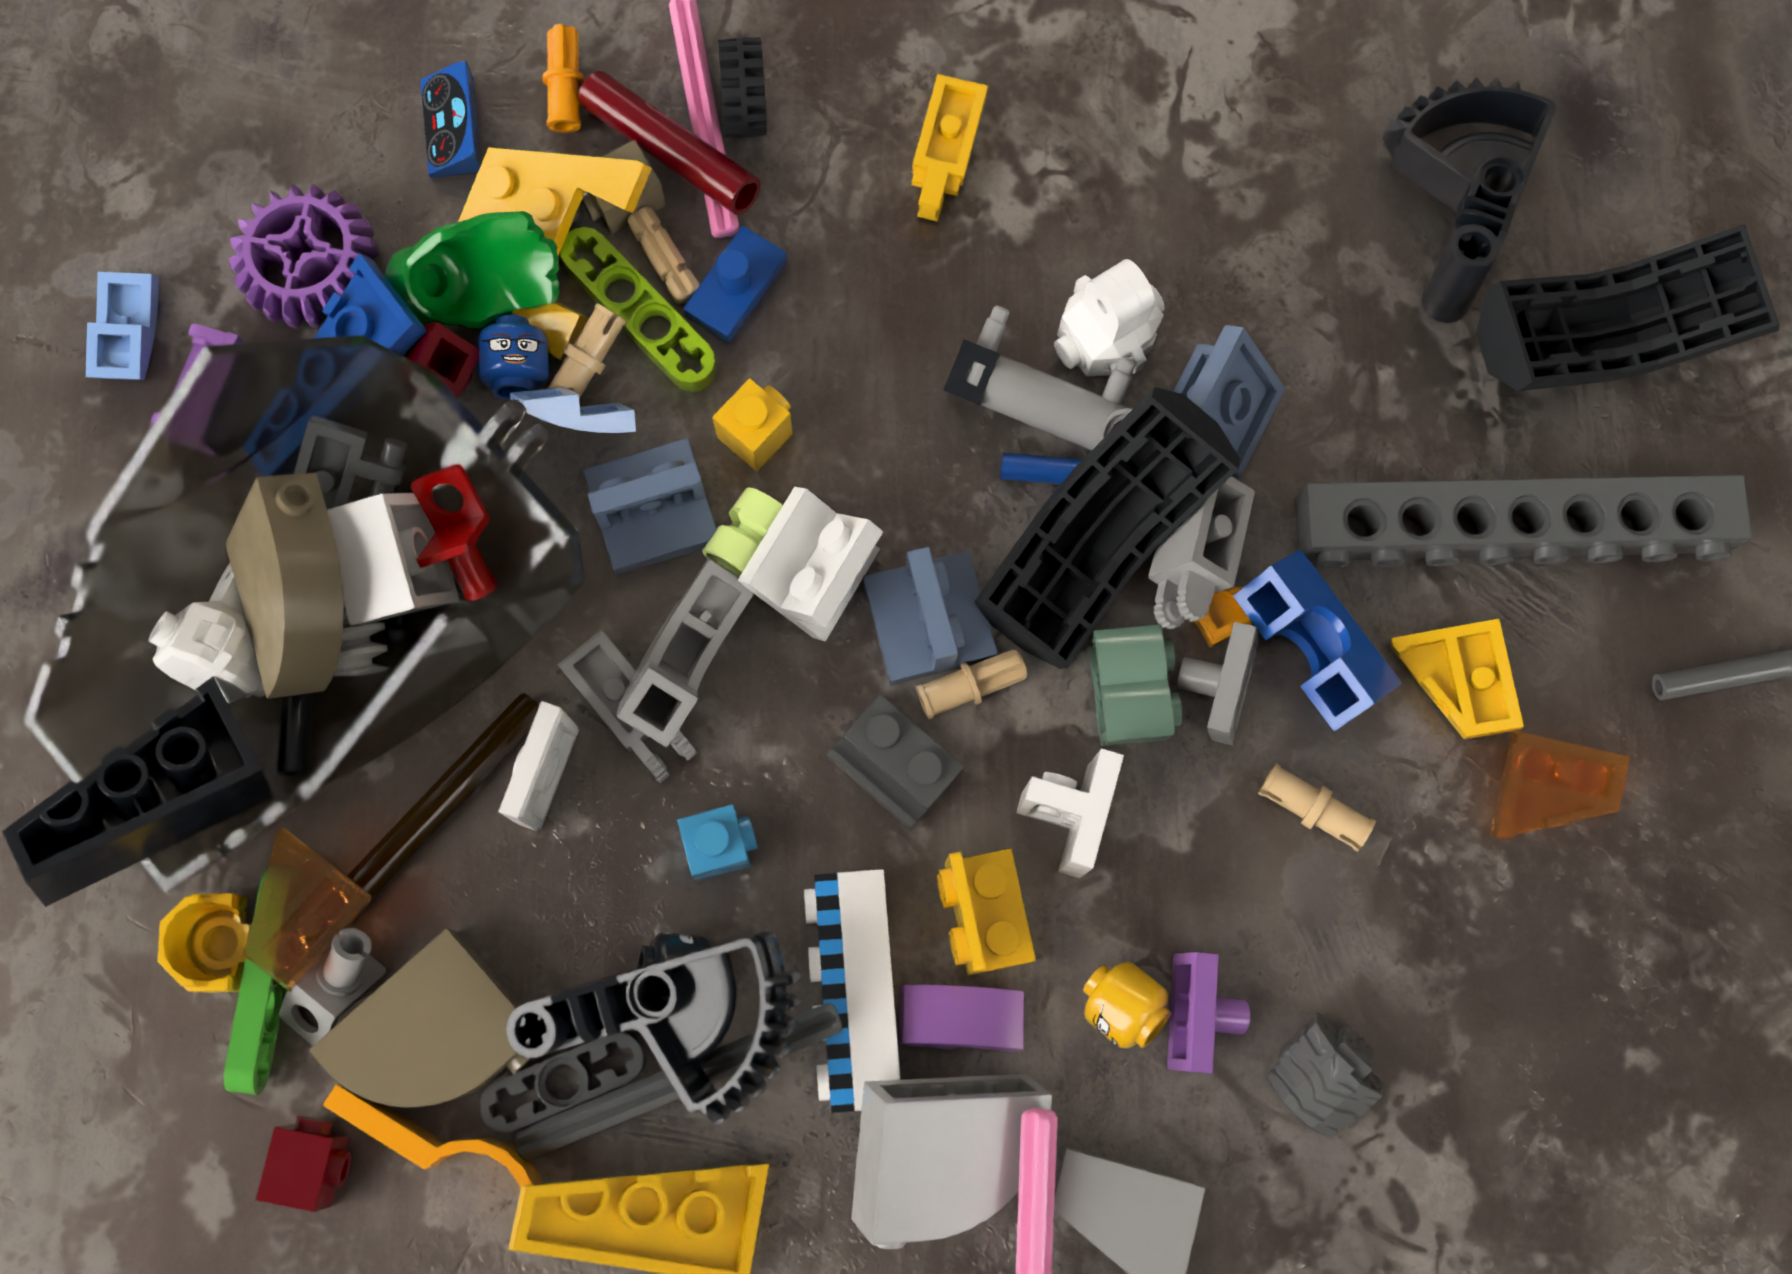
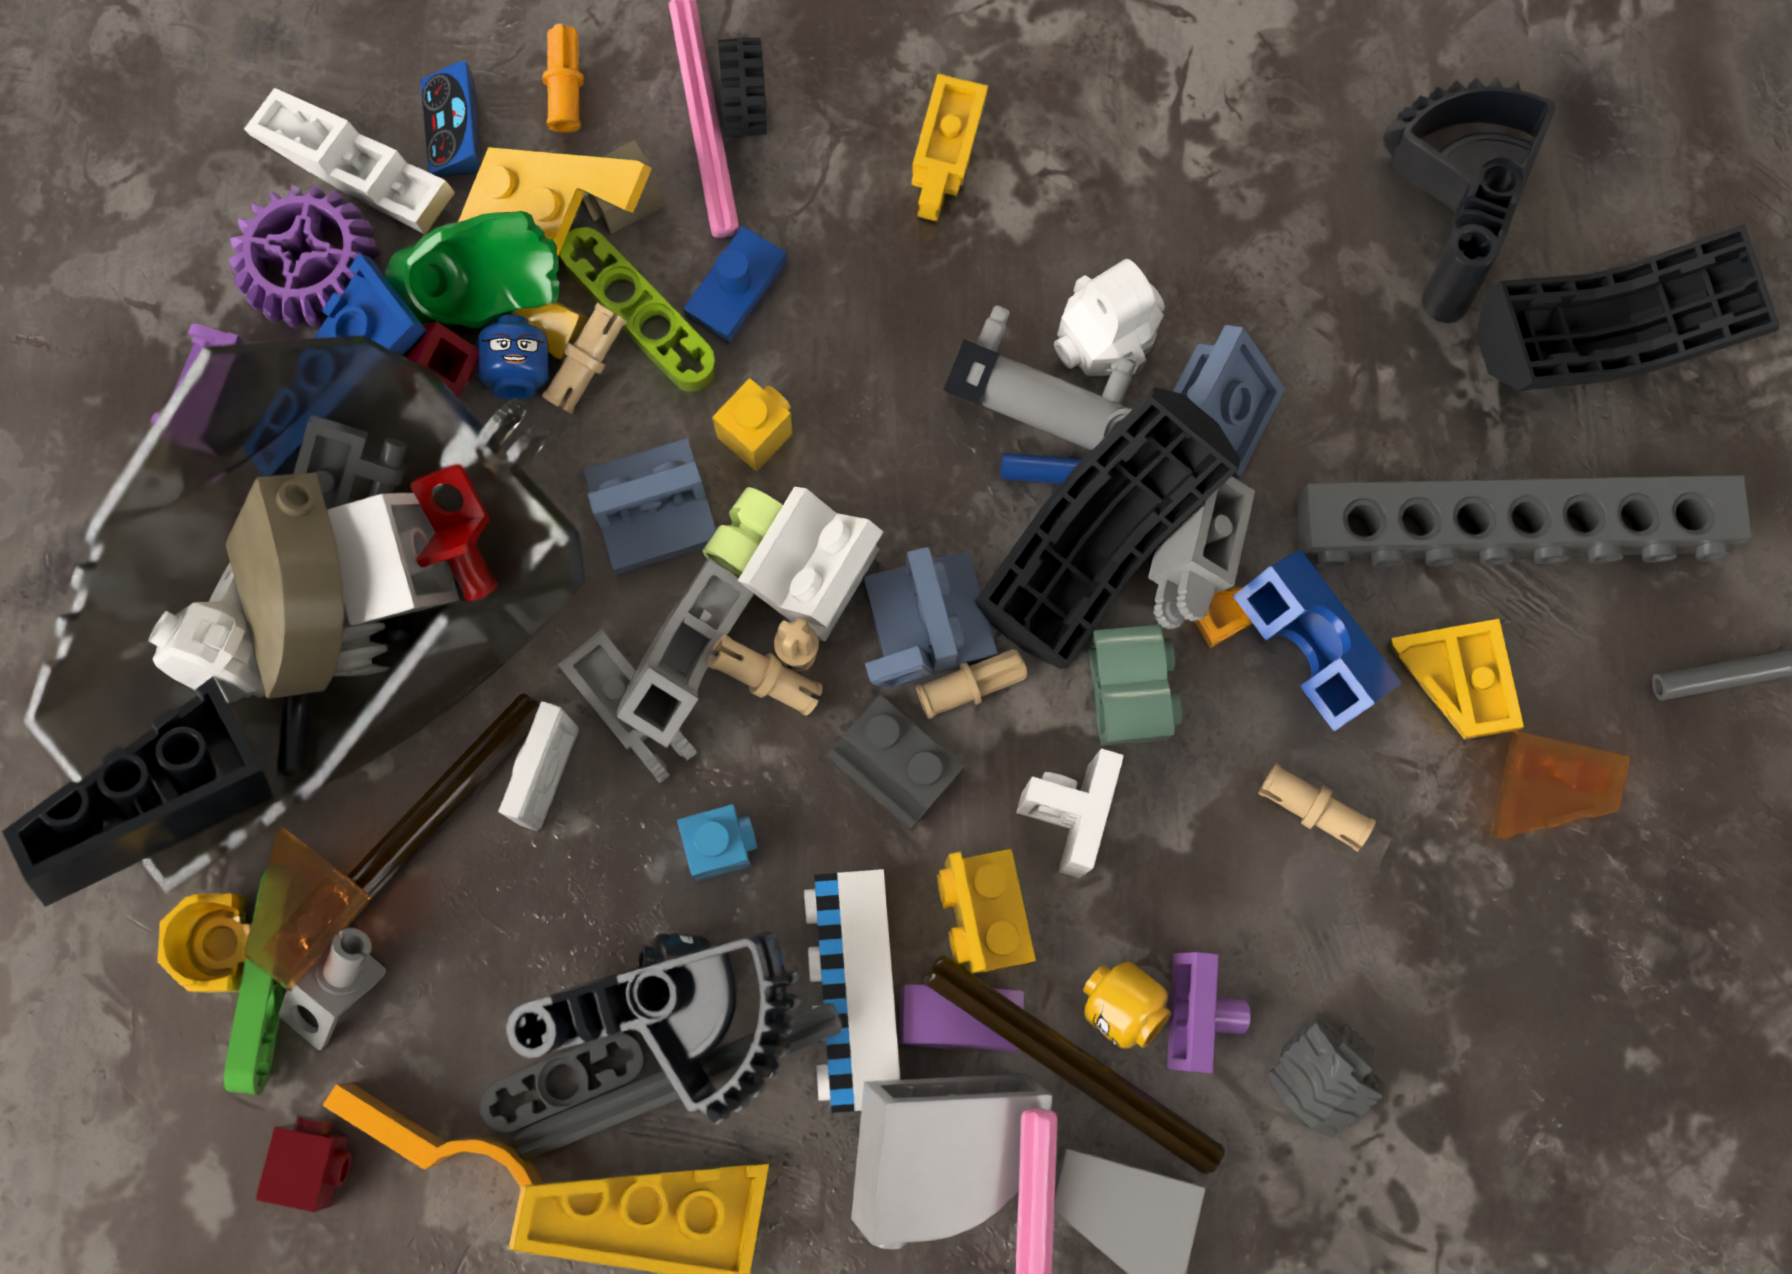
light blue slope [86,272,160,380] -> none
dark tan brick [309,928,535,1107] -> none
light blue slope [510,387,636,433] -> none
dark red piece [578,70,761,215] -> none
tan axle [628,206,699,304] -> none
light grey tile [1177,622,1259,746] -> none
none -> white slope [244,88,455,234]
none -> tan pin [708,634,823,716]
none -> tan axle [774,617,819,672]
none -> sand blue tile [865,645,935,690]
none -> dark brown axle [924,956,1225,1174]

